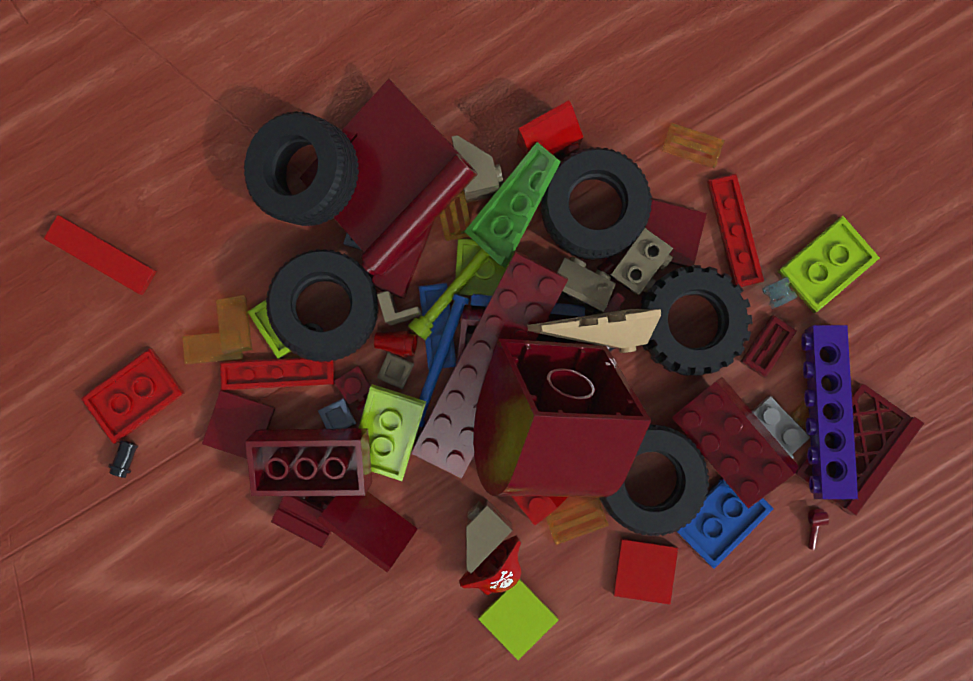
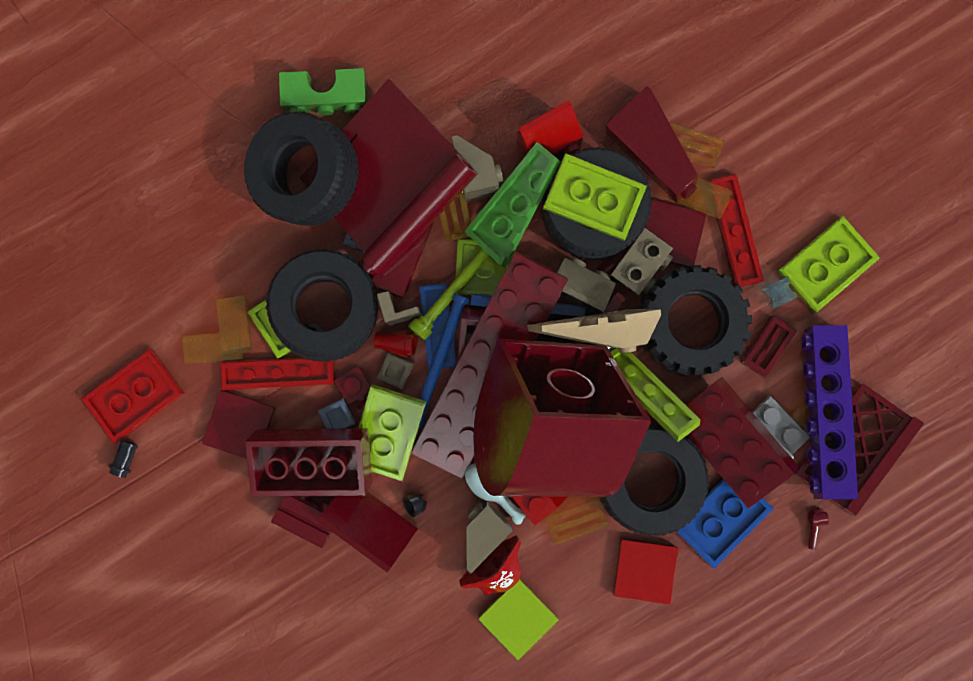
red tile [44,215,157,295] -> none
none -> bright green arch [279,68,368,115]
none -> black hinge [403,492,427,517]
none -> light aqua piece [465,463,526,525]
none -> lime tile [543,153,647,241]
none -> dark red slope [606,86,698,203]
none -> lime plate [610,348,700,442]
none -> clear yellow tile [668,178,732,219]

